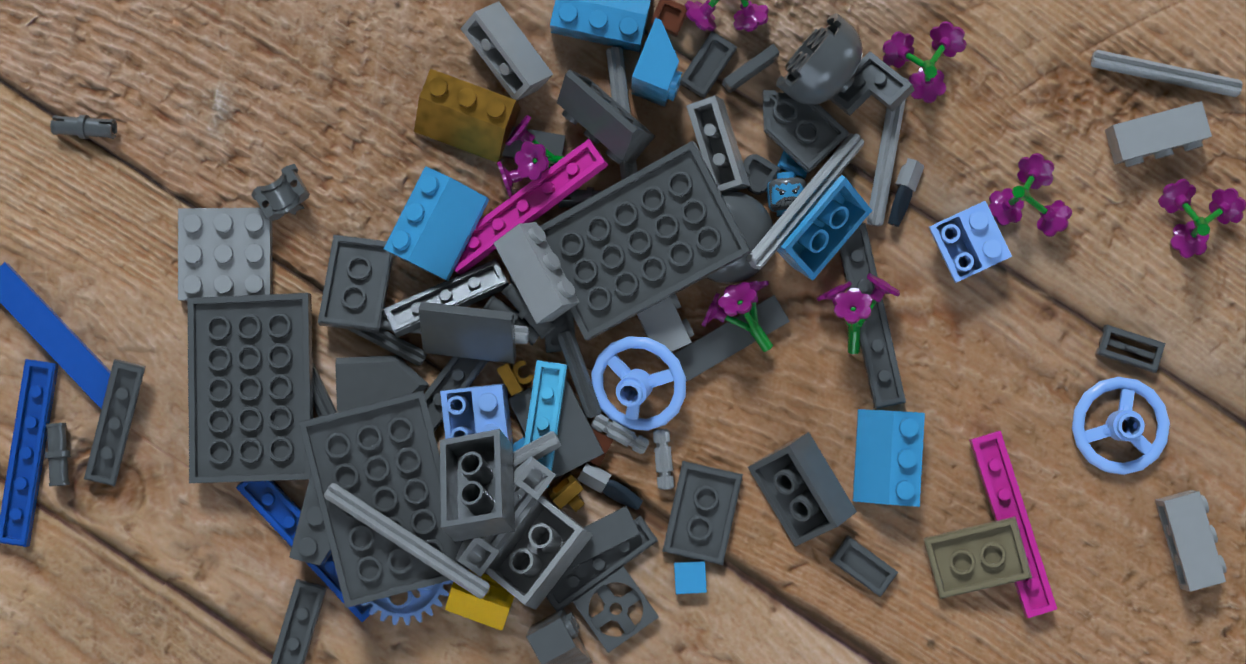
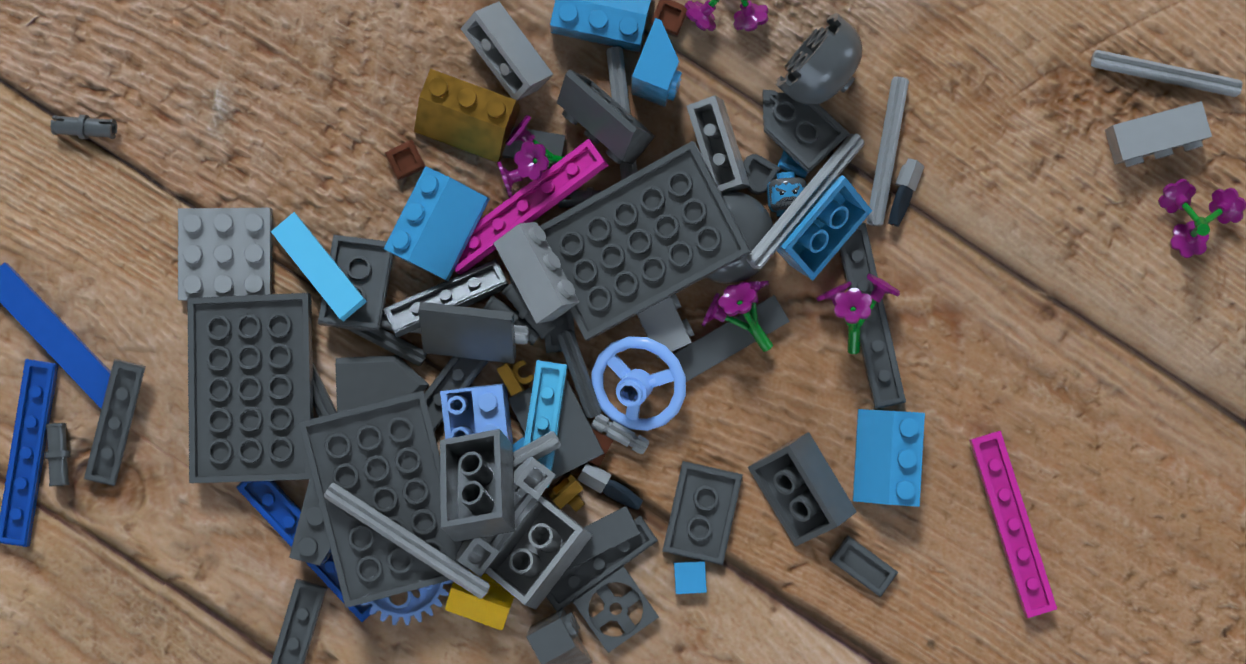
dark grey piece [251,164,310,221] -> none
light grey axle [653,429,674,490] -> none
dark grey tile [680,31,738,99] -> none
dark grey tile [722,43,780,93] -> none
dark grey plate [829,51,914,116] -> none
magenta plant [882,21,967,103] -> none
dark tan tile [924,516,1032,599] -> none
light blue slope [928,201,1012,283] -> none
magenta plant [988,153,1072,237] -> none
light blue piece [1072,377,1170,475] -> none
dark grey tile [1095,325,1166,373] -> none
light grey brick [1155,490,1227,592] -> none
none -> medium azure tile [271,212,367,322]
none -> copper tile [385,139,425,181]

